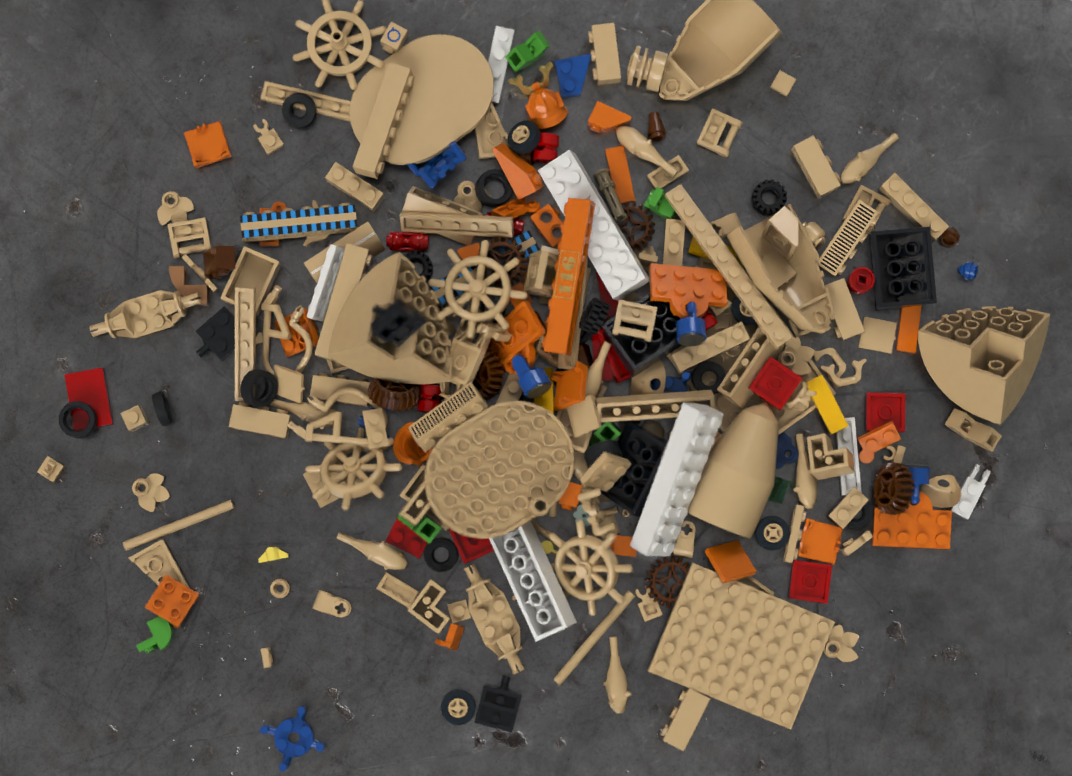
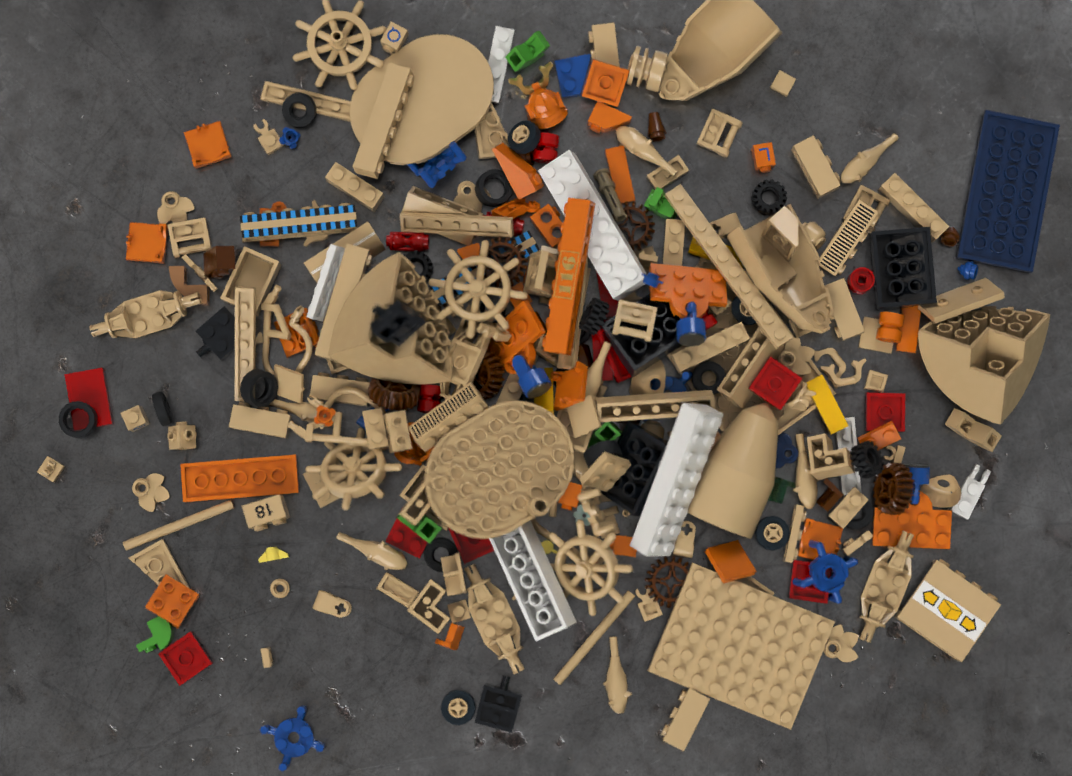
none -> orange piece [126,222,168,264]
none -> red plate [158,631,213,686]
none -> tan brick [167,422,197,450]
none -> orange plate [180,454,299,502]
none -> tan brick [242,494,290,532]
none -> blue plate [279,127,300,149]
none -> orange plate [314,405,336,427]
none -> tan brick [383,410,412,453]
none -> tan panel [441,553,467,596]
none -> orange plate [581,59,629,107]
none -> blue plate [641,272,663,288]
none -> orange brick [751,142,776,173]
none -> blue plate [792,540,858,604]
none -> reddish brown tile [816,478,844,512]
none -> black tyre [850,441,884,479]
none -> tan plate [859,531,914,643]
none -> tan tile [864,370,888,393]
none -> orange wheel [876,312,905,343]
none -> tan panel [894,559,1001,662]
none -> tan plate [918,278,1005,324]
none -> dark blue plate [956,110,1060,273]

